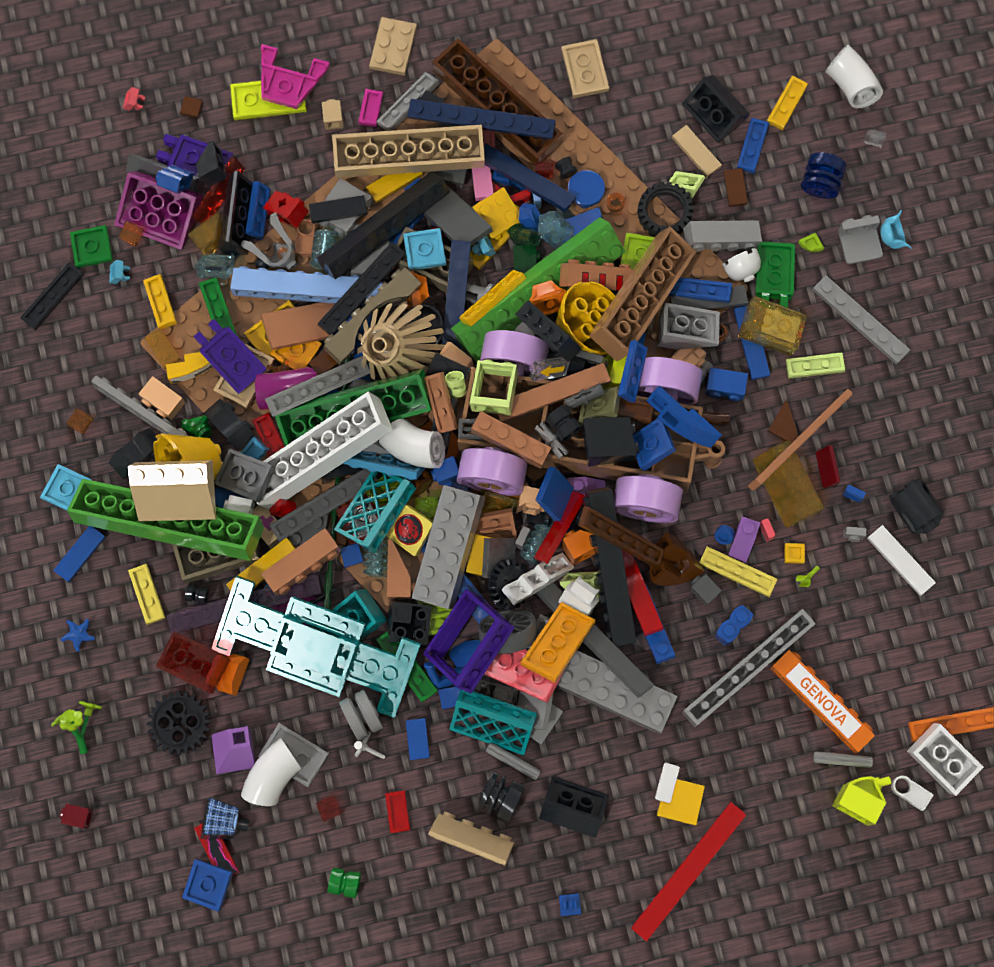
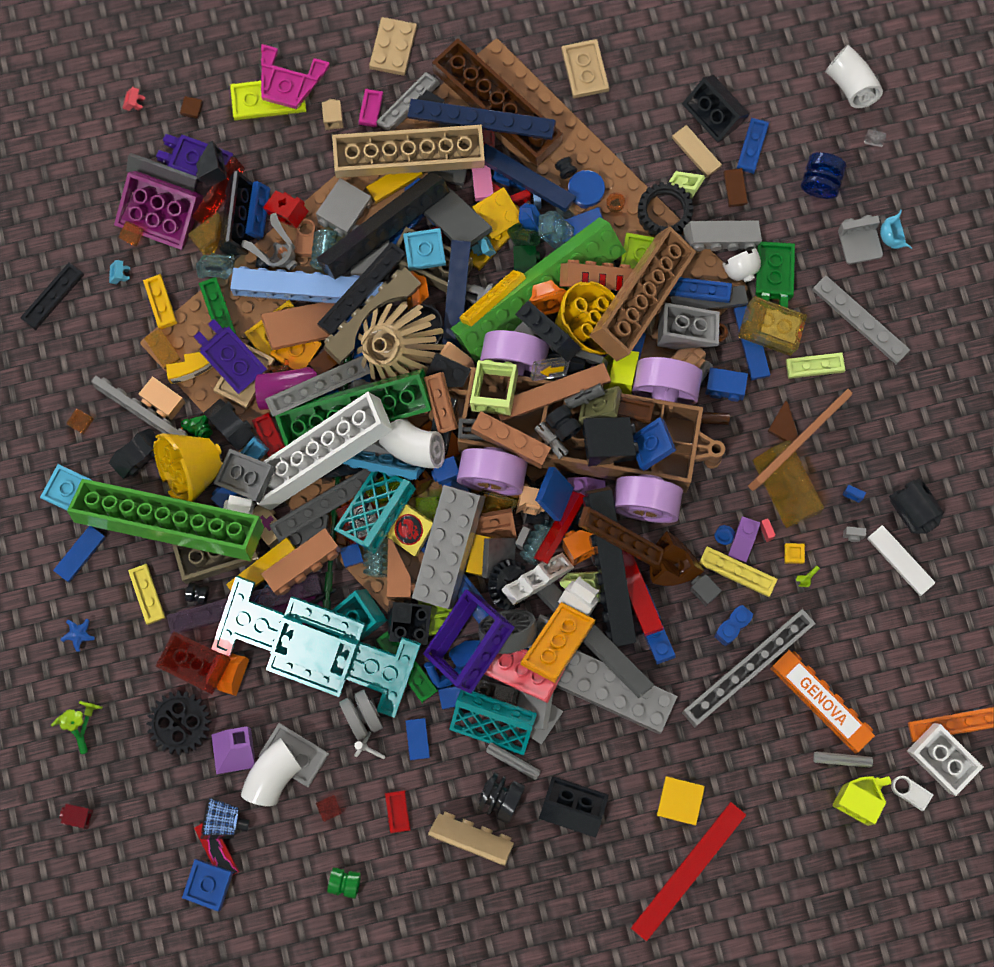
green tile [70,225,113,268] -> none
tan slope [128,460,216,521] -> none
blue brick [156,165,194,194] -> none
red tile [269,499,297,517] -> none
black tile [309,195,367,224] -> none
yellowish green wheel [445,371,467,398] -> none
clear red plate [535,162,554,178] -> none
blue tile [559,894,581,916] -> none
blue tile [618,340,648,403] -> none
blue slope [647,386,722,448] -> none
white sticker [655,763,680,803] -> none
yellow tile [767,76,808,131] -> none
lime tile [798,232,824,252] -> none
dark red slope [816,445,841,488] -> none

